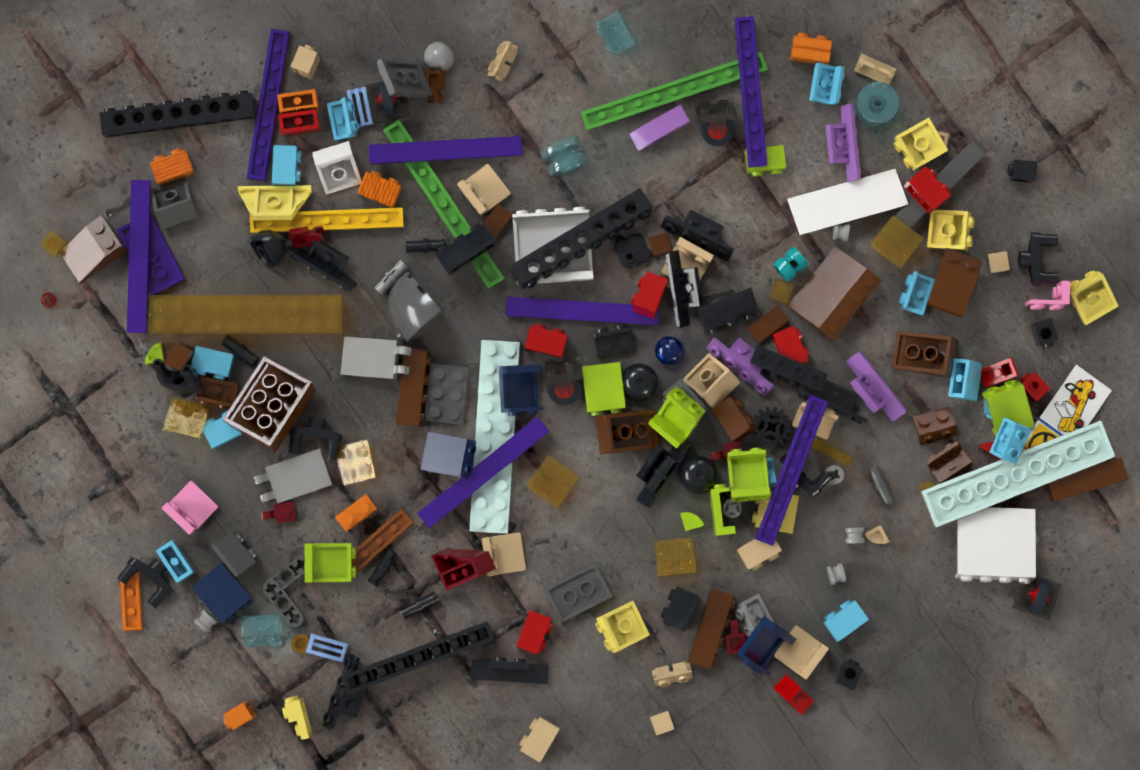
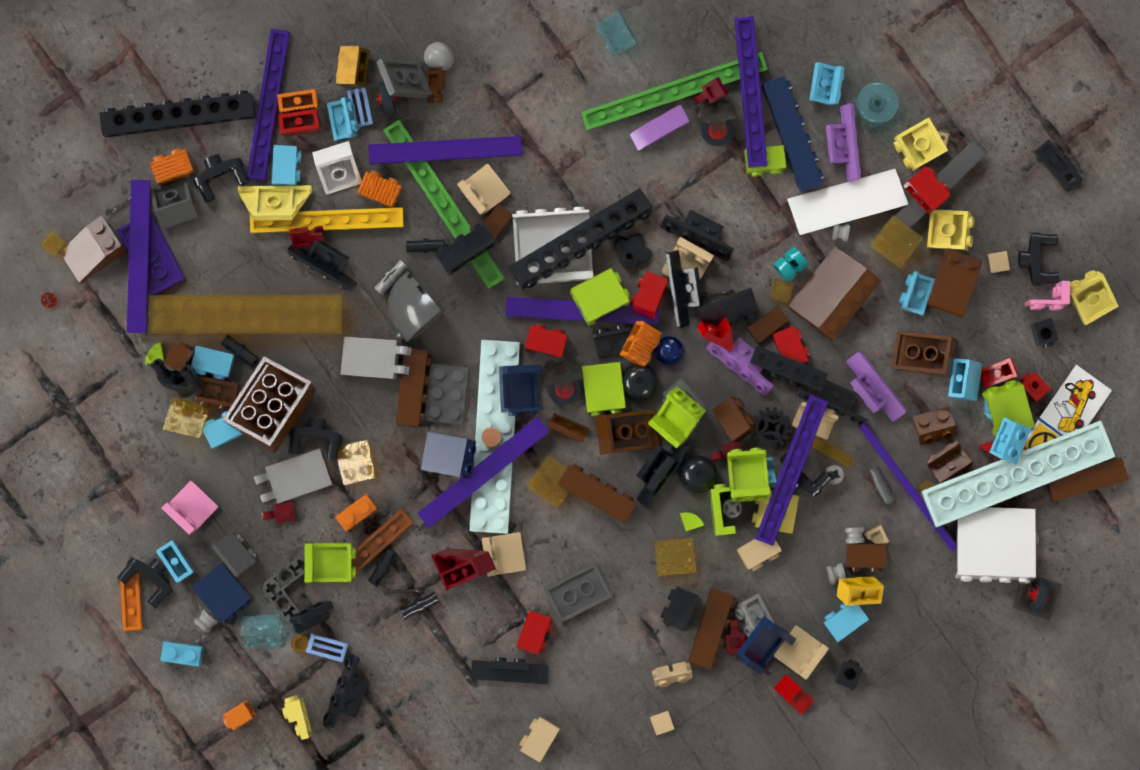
black cylinder [250,230,286,269] -> none
tan brick [291,45,321,80] -> none
black brick [341,621,494,694] -> none
tan hinge [487,41,518,82] -> none
clear light blue wheel [540,135,588,177] -> none
light yellow plate [596,601,650,653] -> none
reddish brown tile [648,233,672,257] -> none
tan slope [683,353,740,409] -> none
orange brick [790,33,832,65] -> none
tan hinge [854,53,896,86] -> none
black brick [1007,159,1037,183] -> none
none -> medium azure brick [160,641,205,667]
none -> black connector [193,154,250,203]
none -> black bracket [290,600,334,634]
none -> brick [336,46,370,88]
none -> nougat tile [482,428,501,447]
none -> reddish brown plate [548,413,589,443]
none -> reddish brown brick [557,463,636,524]
none -> lime panel [570,268,631,326]
none -> orange brick [620,321,661,366]
none -> dark red plate [694,77,728,104]
none -> red slope [697,318,733,351]
none -> dark blue brick [761,76,824,193]
none -> yellow brick [837,576,884,606]
none -> reddish brown brick [846,544,886,572]
none -> dark purple tile [859,423,957,551]
none -> black plate [1033,139,1083,193]

